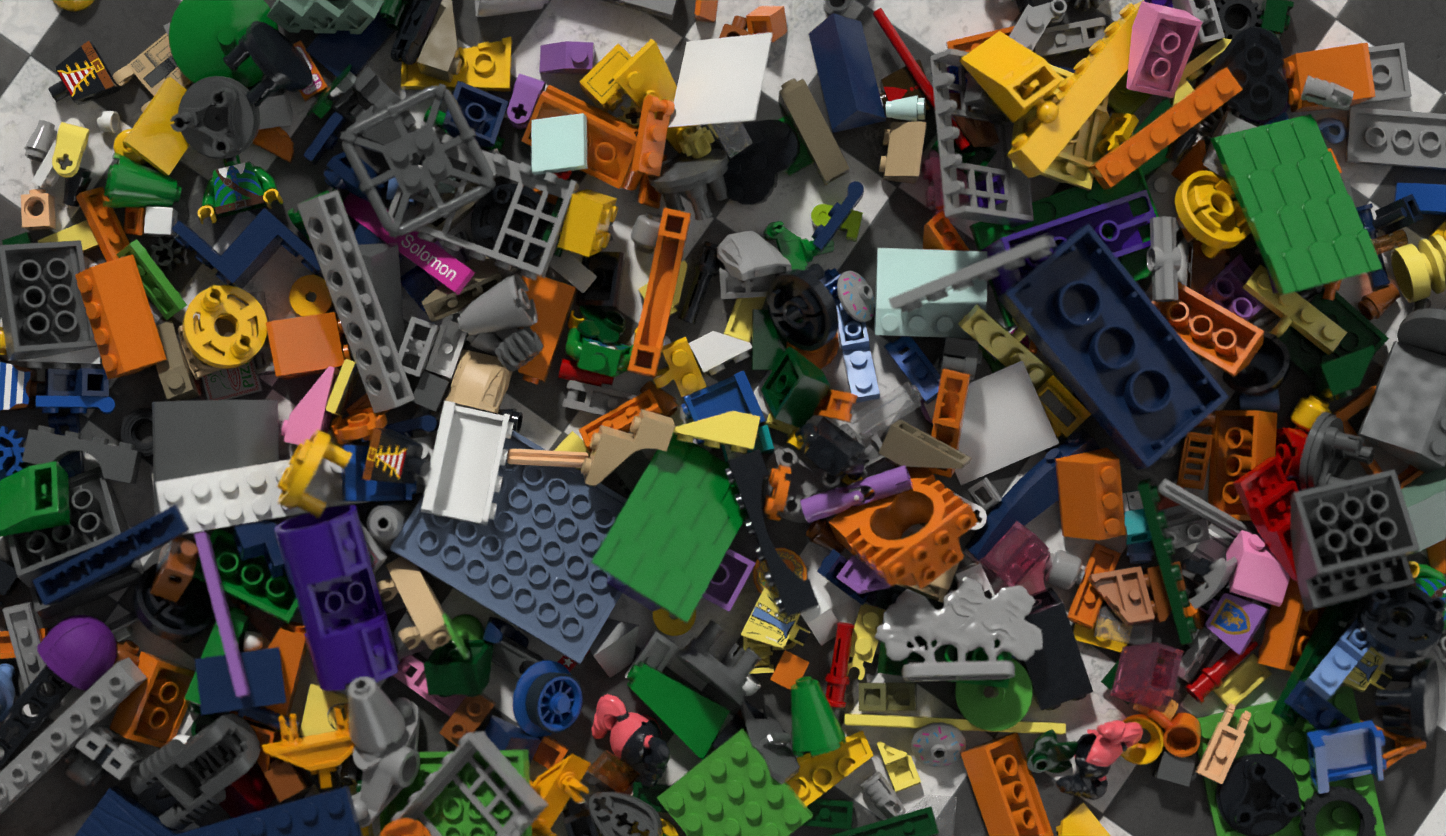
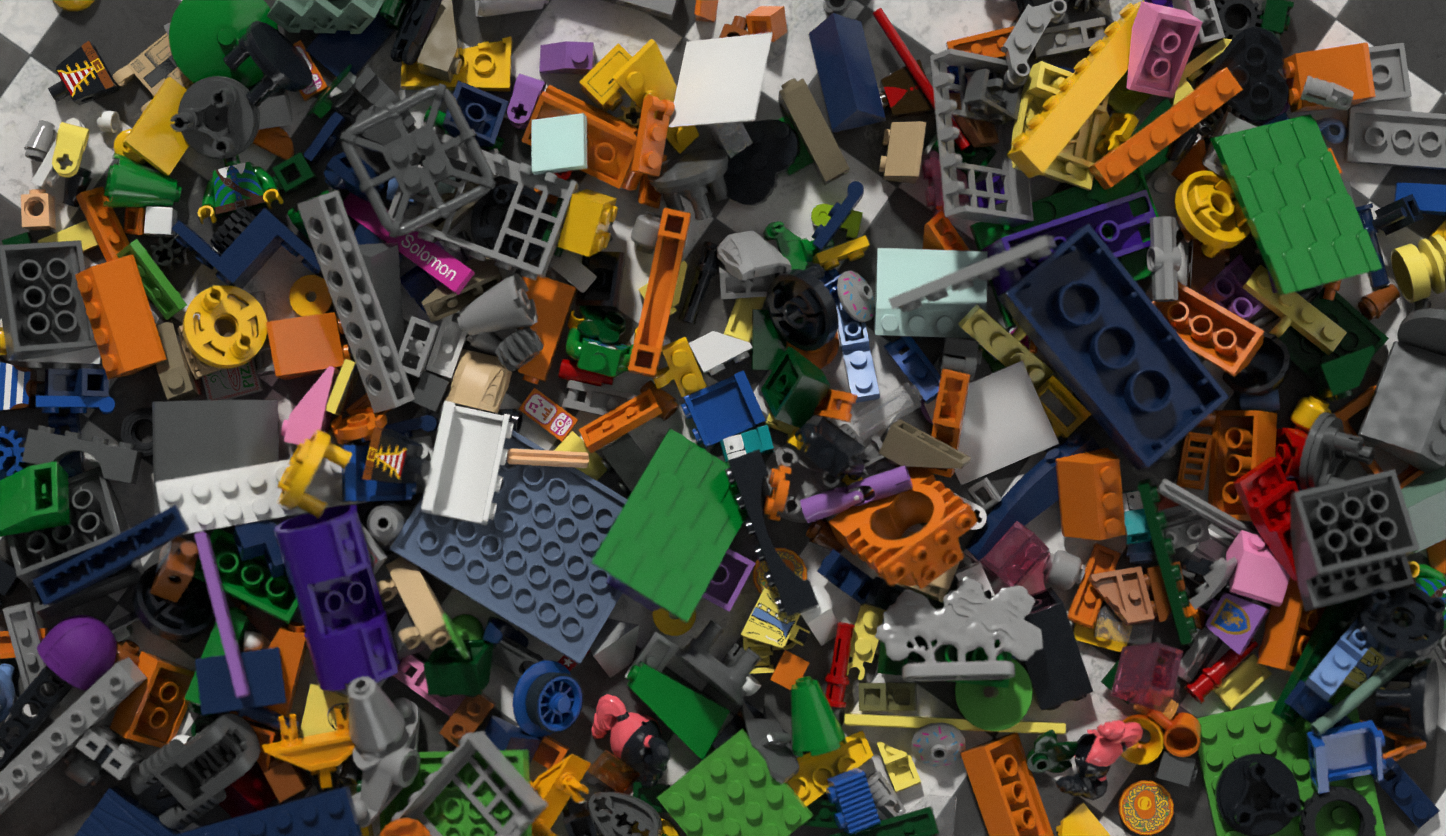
tan arch [581,409,675,486] -> none
light yellow slope [673,411,760,454] -> none
light yellow gear [678,125,715,159] -> none
medium lavender slope [836,555,891,594] -> none
light aqua cone [886,95,926,122] -> none
yellow slope [959,31,1063,123] -> none
light nougat hinge [1196,703,1251,784] -> none
clear orange axle [1371,230,1408,255] -> none
none -> black tyre [210,207,255,254]
none -> dark green brick [272,152,318,194]
none -> tile [518,387,579,442]
none -> yellow plate [812,235,870,271]
none -> blue brick [826,768,880,835]
none -> tile [1118,780,1174,835]
none -> sand green piece [1310,658,1417,736]
none -> dark blue plate [1370,757,1440,828]

